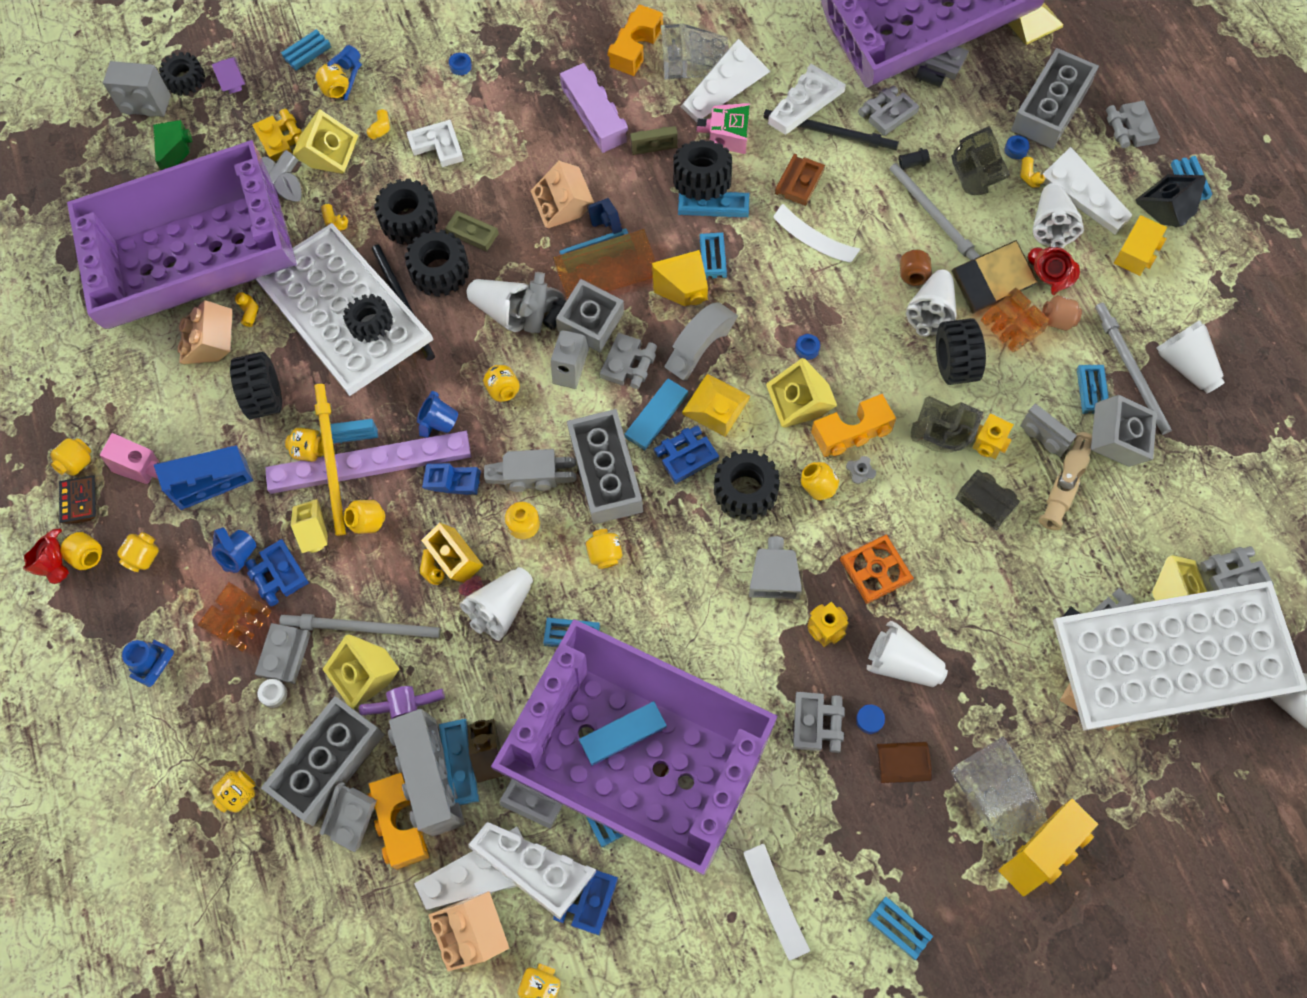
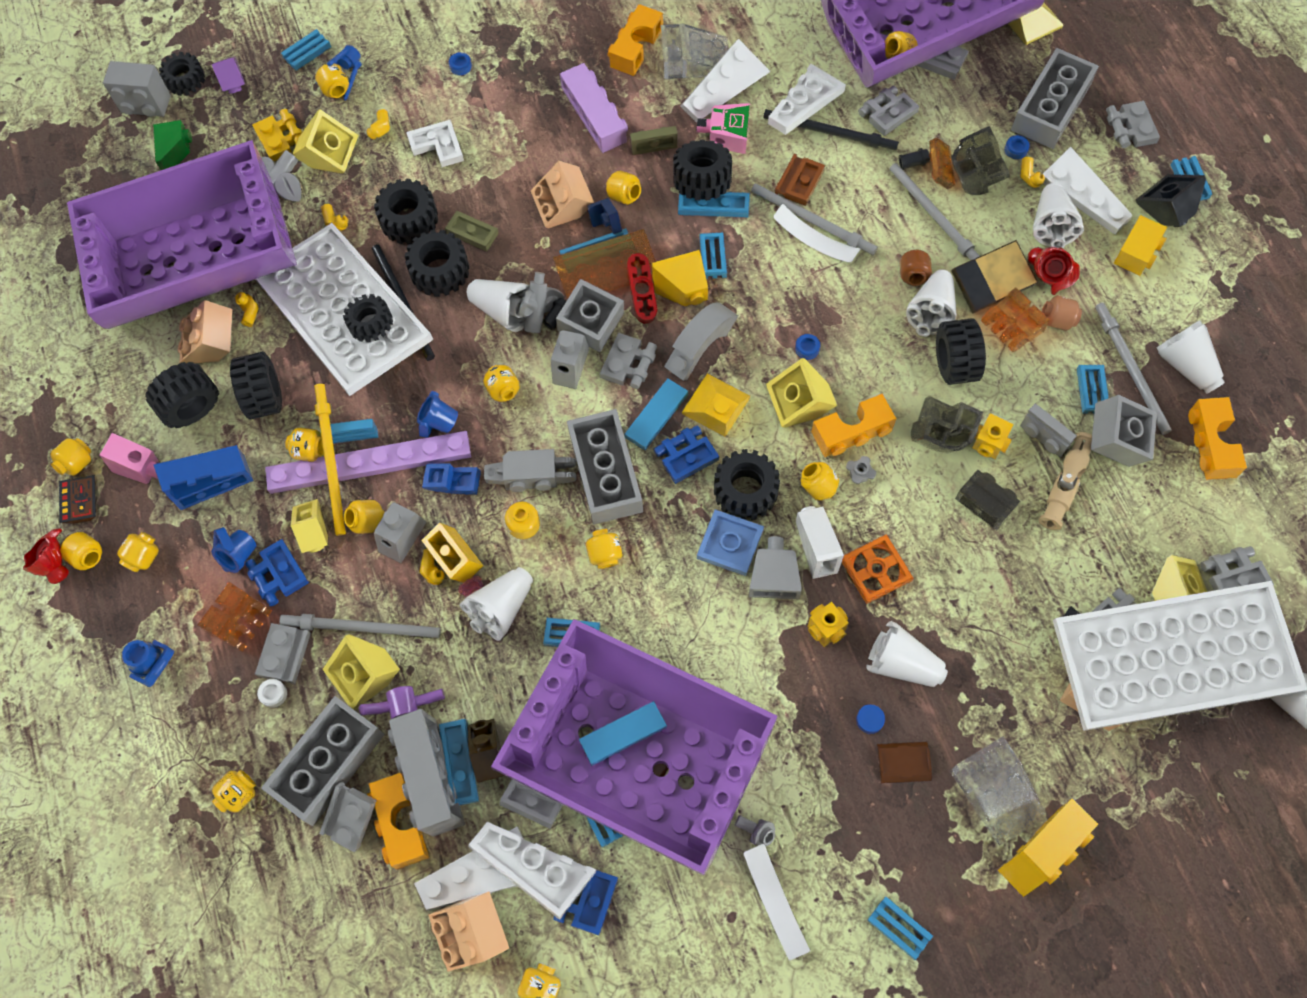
light grey plate [793,692,845,753] -> none
black pin [915,64,946,88] -> none
none -> black tyre [145,362,219,429]
none -> light grey torso [374,502,427,563]
none -> yellow head [606,170,641,205]
none -> red beam [627,253,658,324]
none -> medium blue plate [697,510,764,576]
none -> light grey plate [735,815,775,847]
none -> light grey bar [751,183,878,255]
none -> white slope [796,506,844,579]
none -> yellow head [884,31,918,59]
none -> clear orange plate [929,137,955,189]
none -> light orange arch [1188,397,1247,480]

